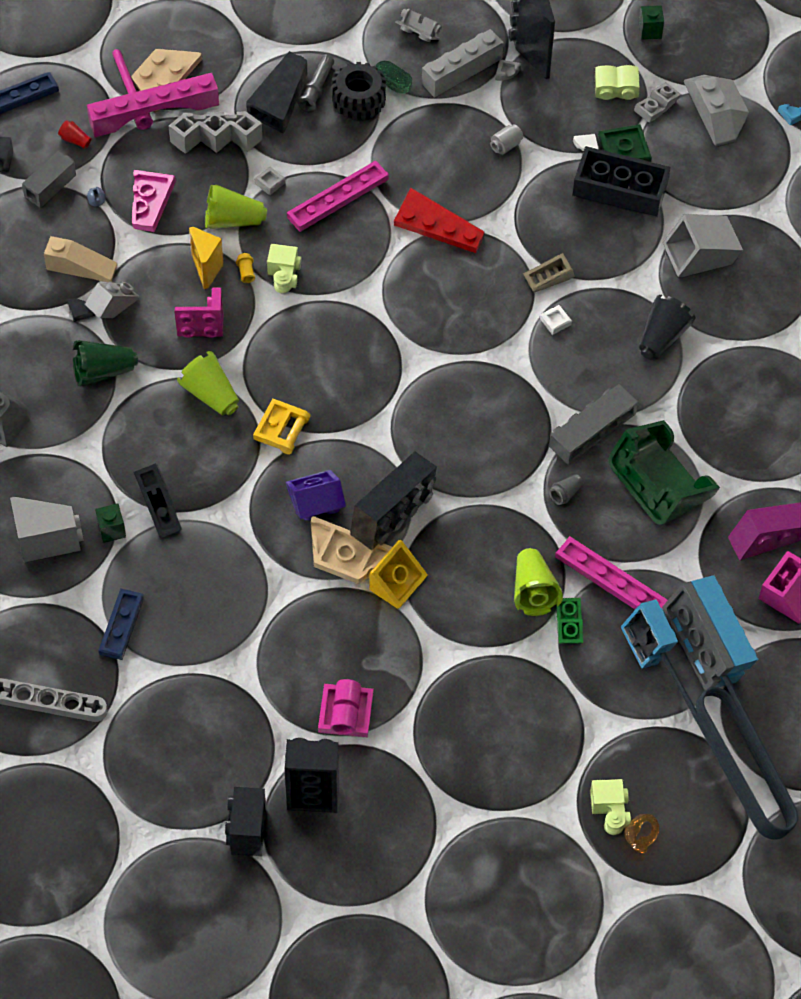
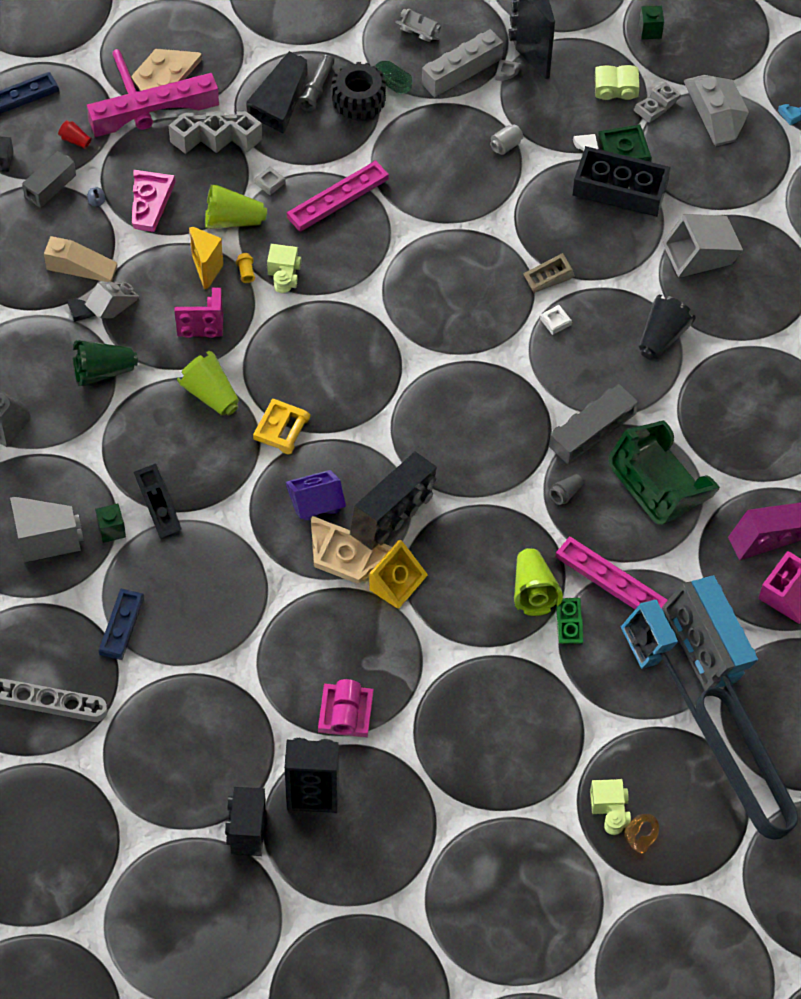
red wing [394,188,485,253] -> none

